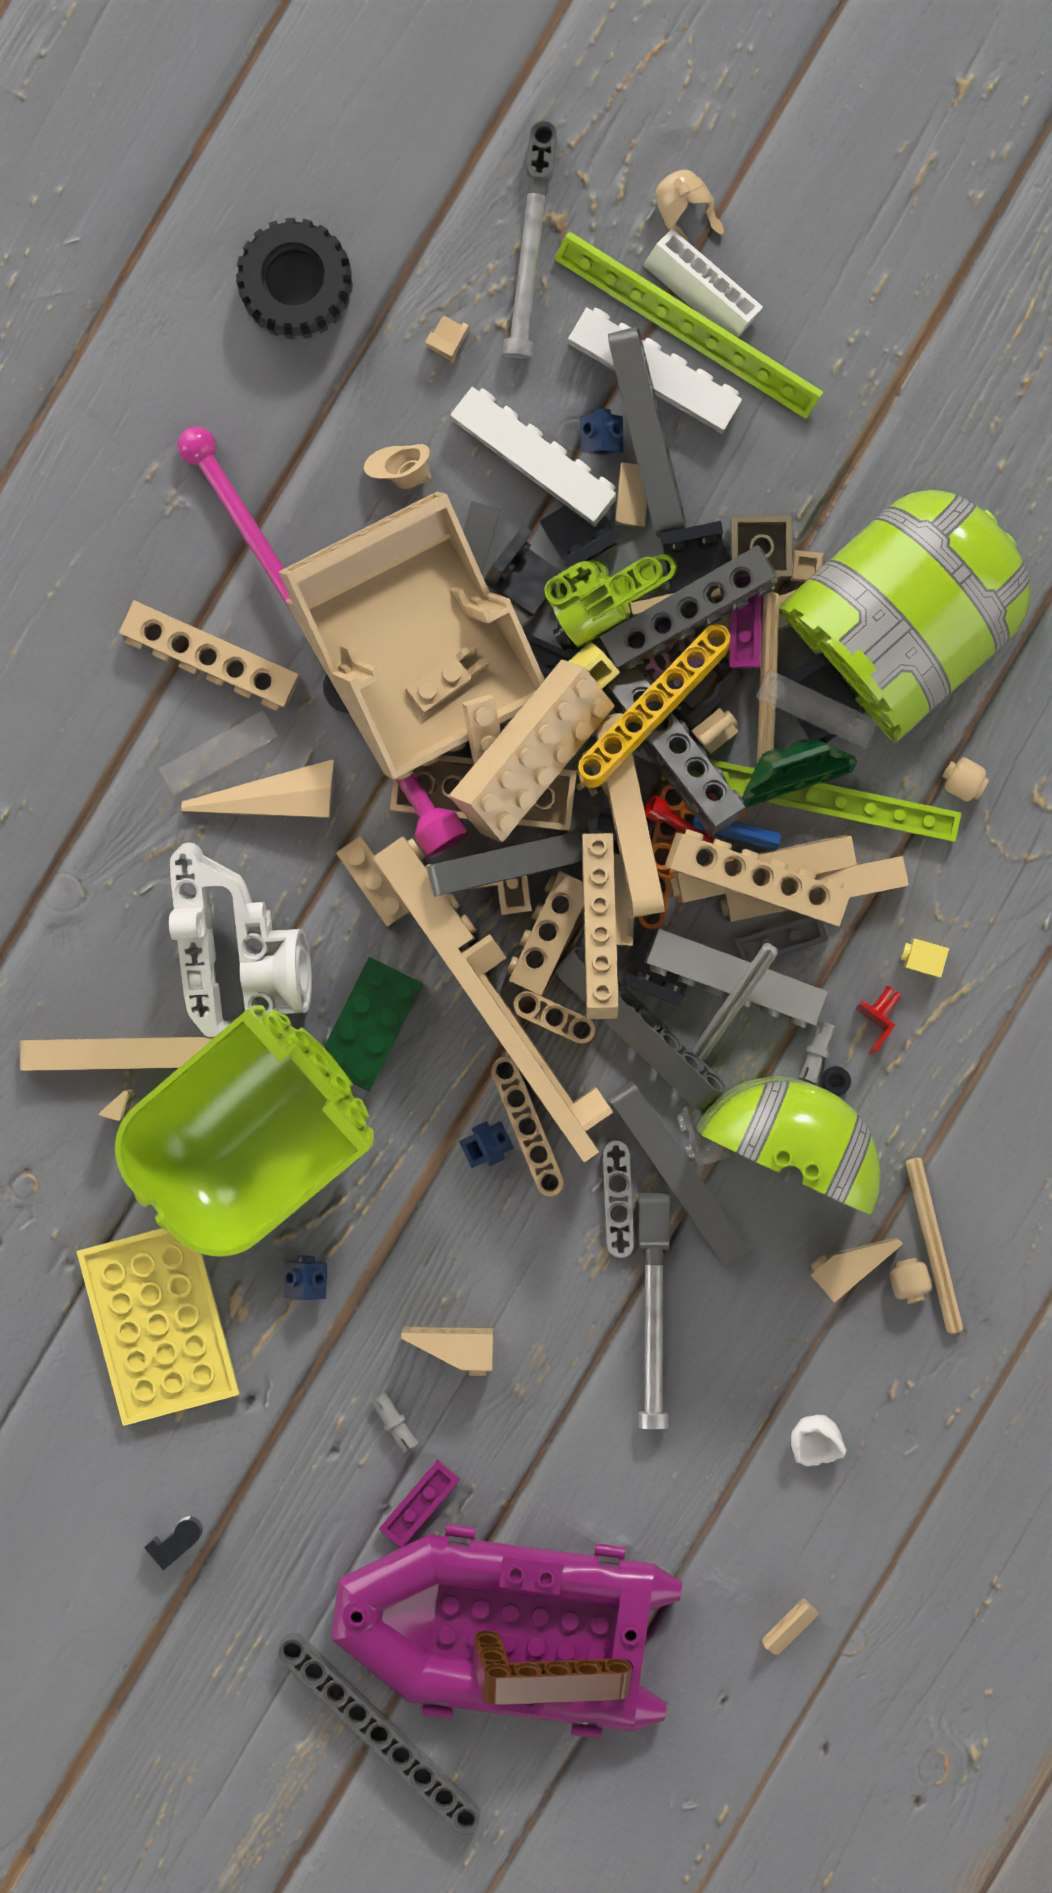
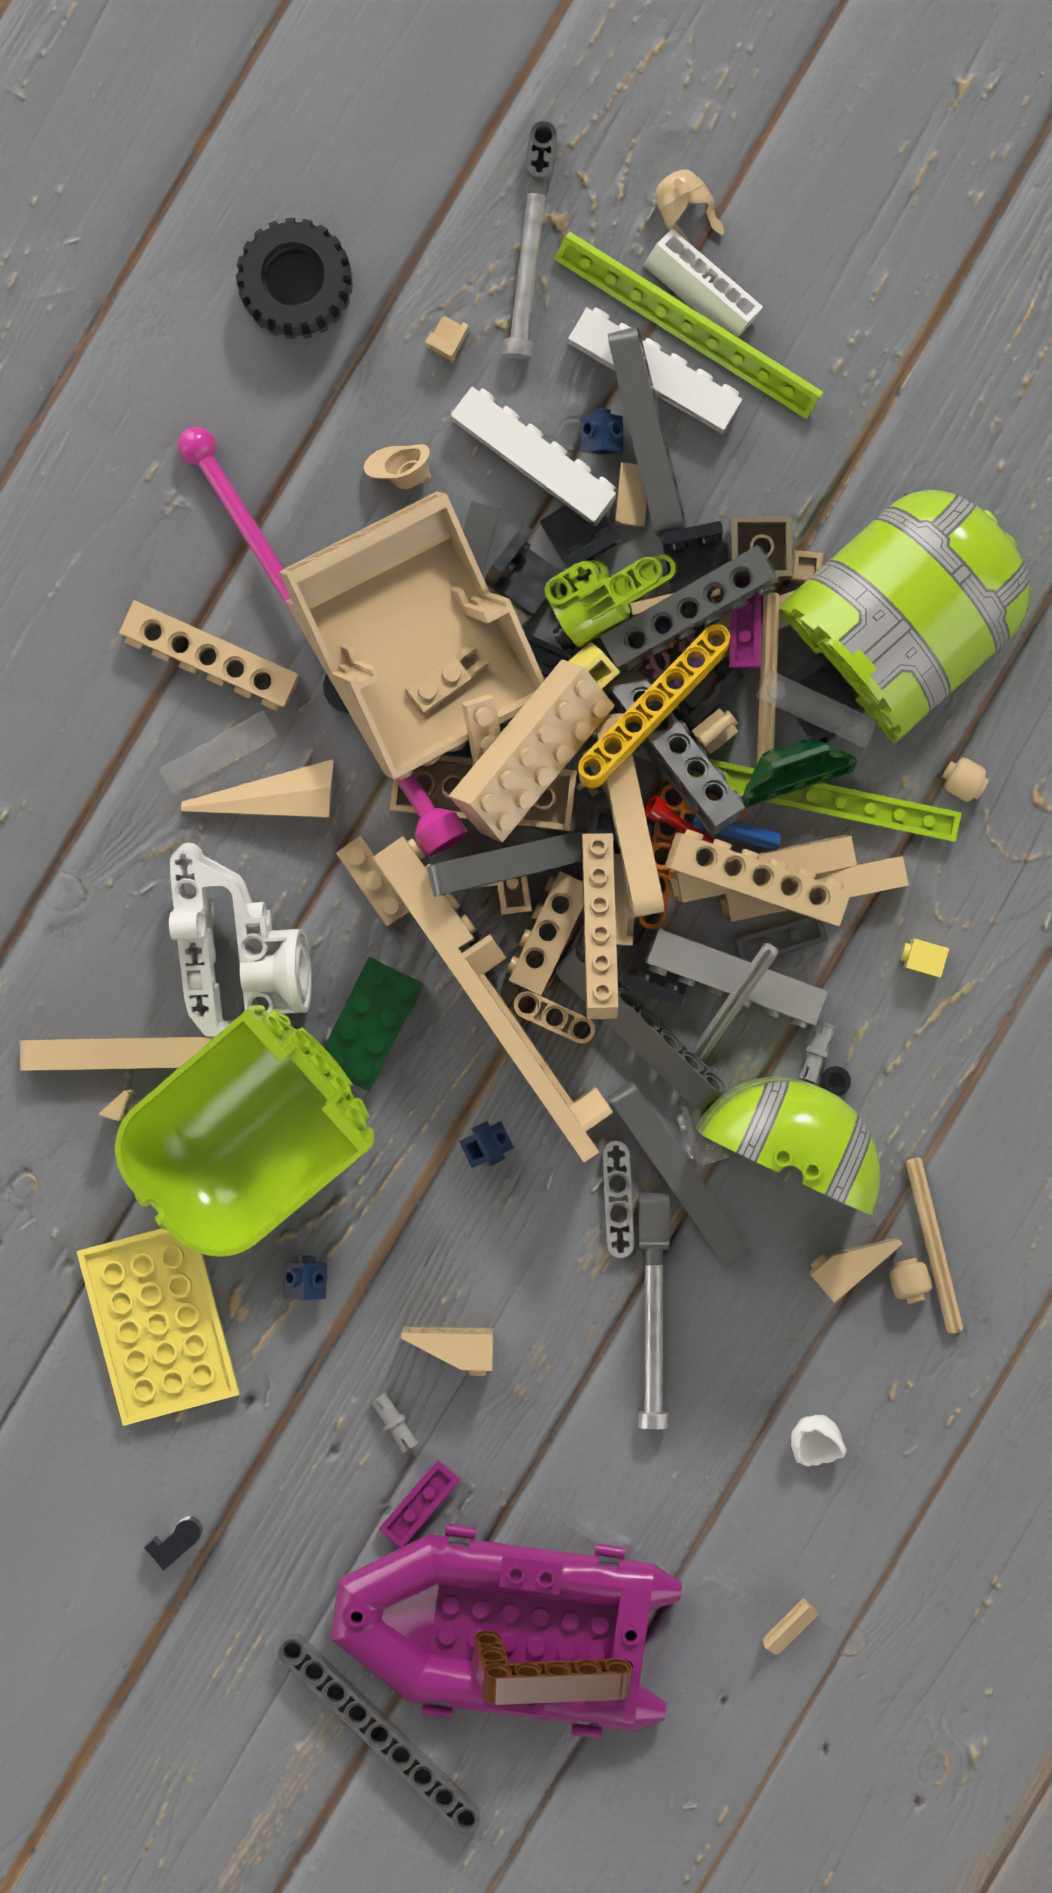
tan beam [491,1057,563,1196] -> none
red bracket [856,985,902,1055] -> none

